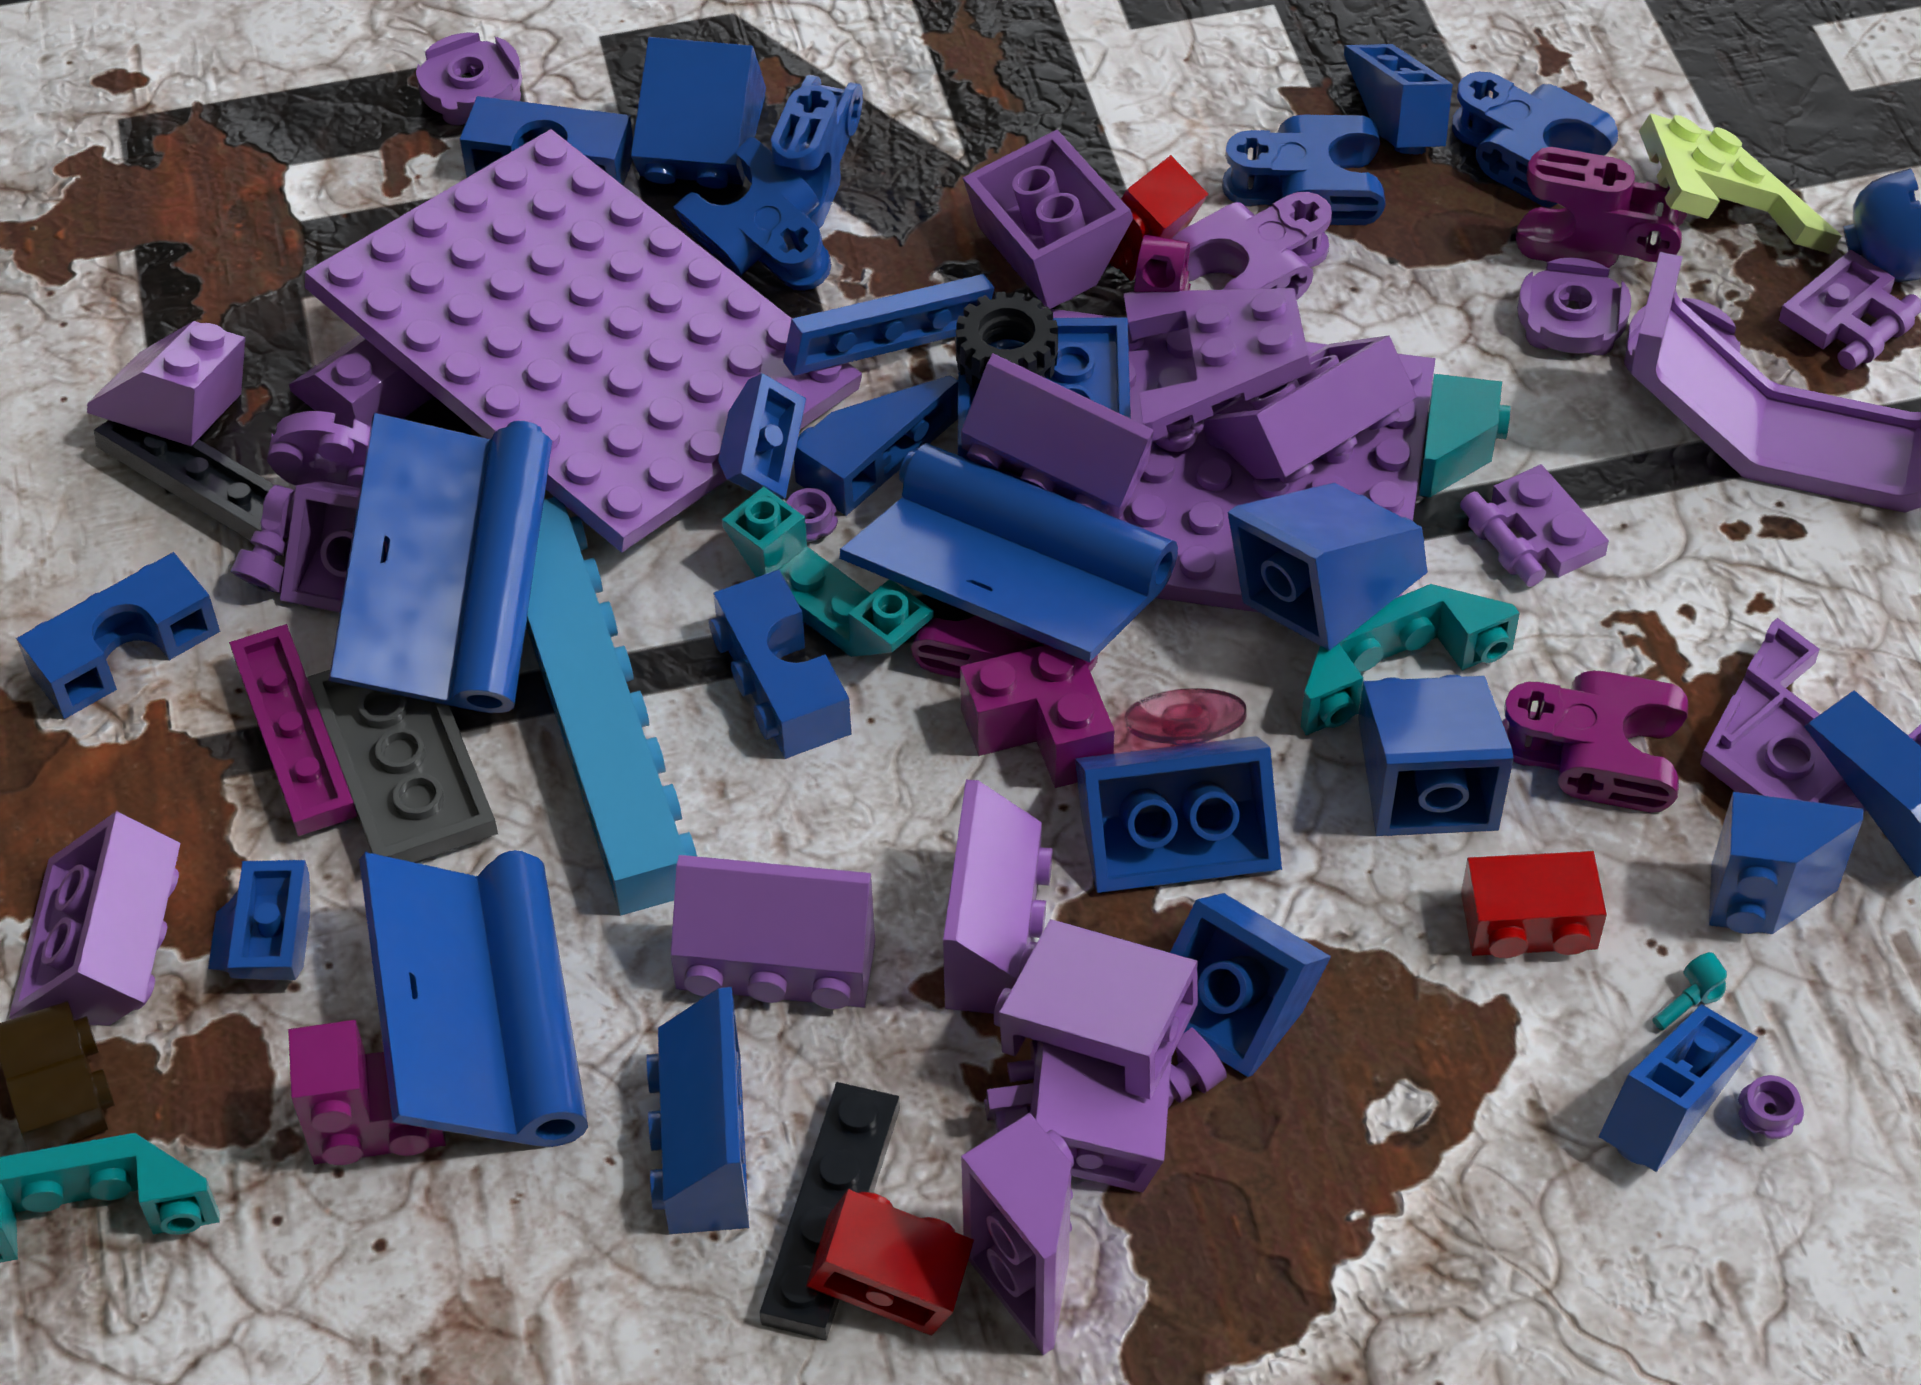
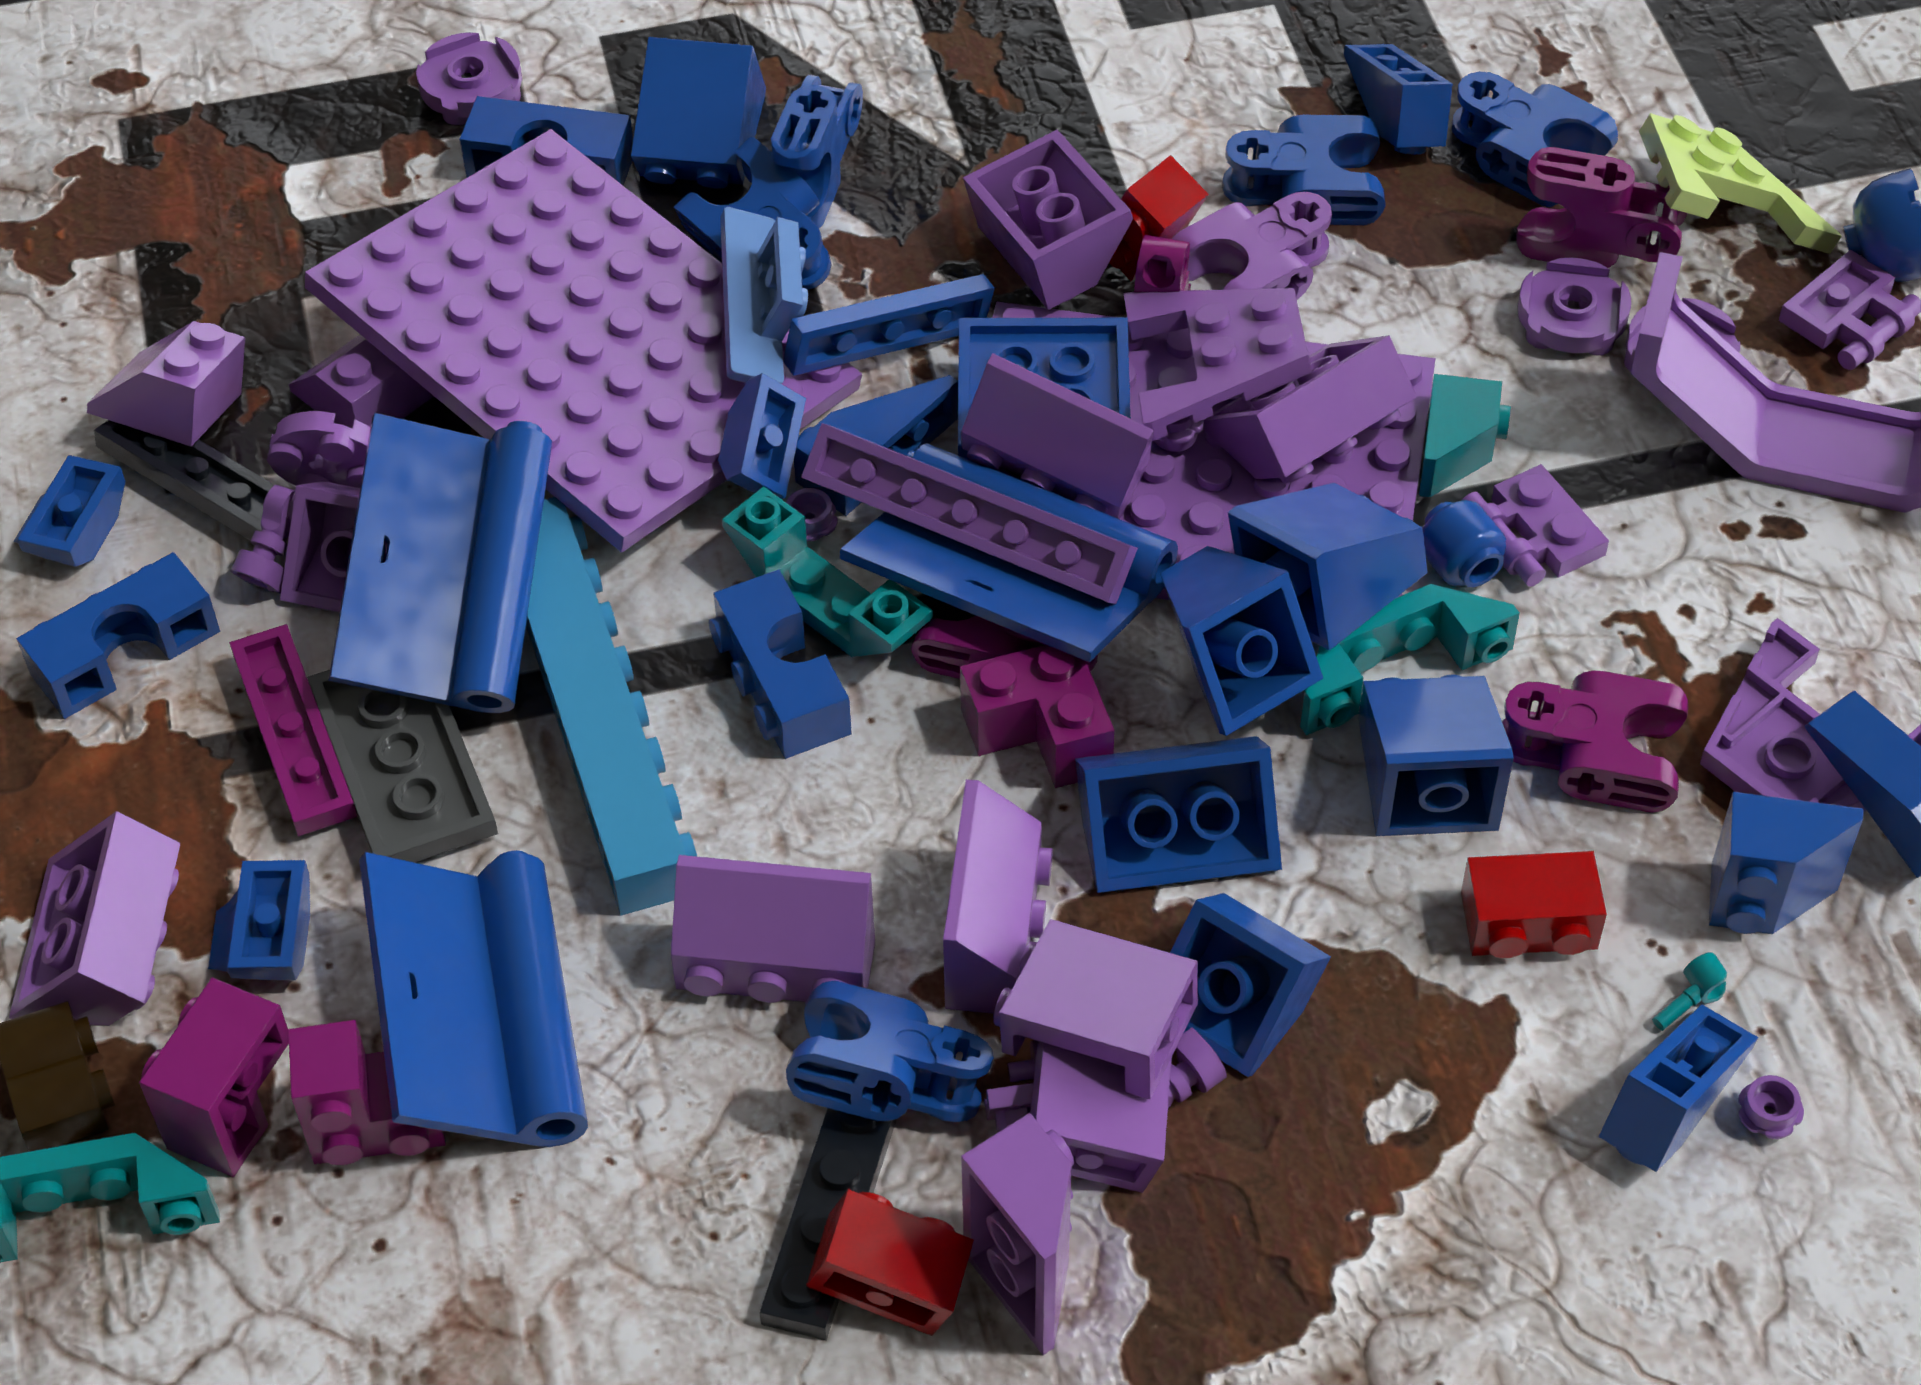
blue slope [646,987,749,1235] -> none
black tyre [955,292,1058,387] -> none
clear pink dish [1125,688,1247,747] -> none
none -> blue slope [13,455,126,567]
none -> magenta brick [139,977,289,1178]
none -> medium blue bracket [720,207,808,384]
none -> blue piece [786,981,994,1122]
none -> medium lavender plate [801,423,1138,604]
none -> blue slope [1160,546,1323,736]
none -> blue head [1422,500,1506,588]

